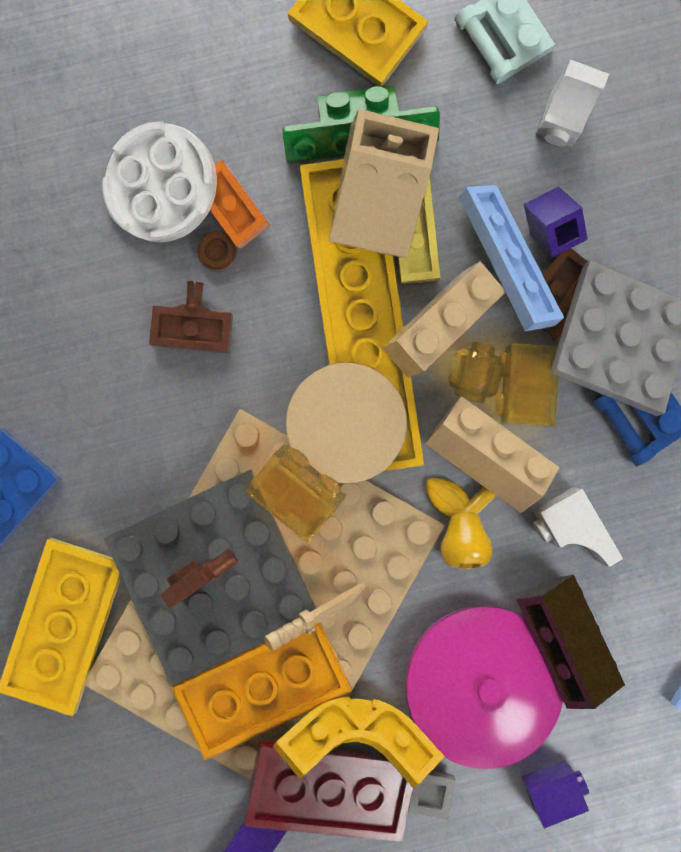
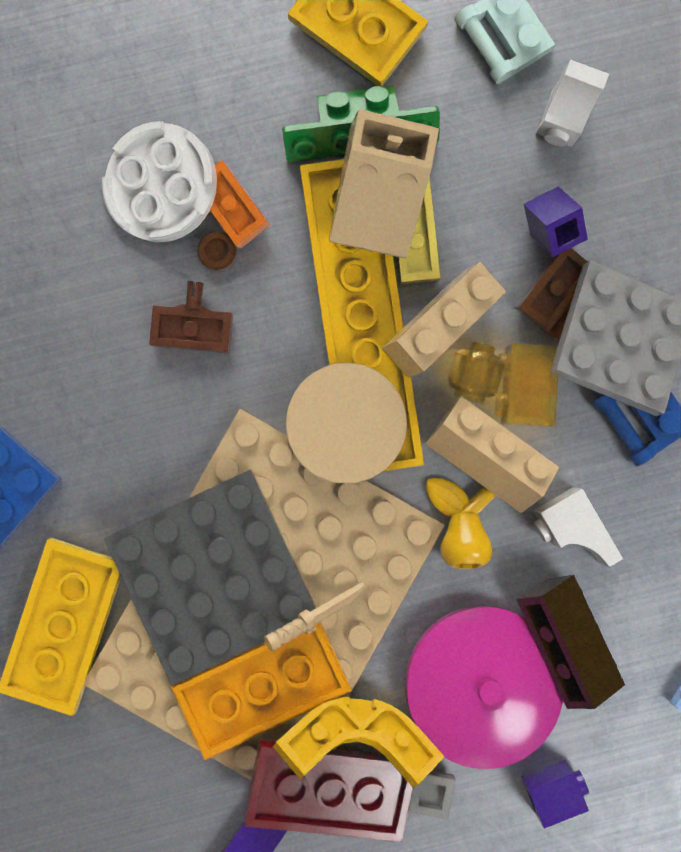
copper plate [160,548,239,609] -> none
clear yellow brick [244,444,347,543] -> none
light blue plate [459,185,564,331] -> none

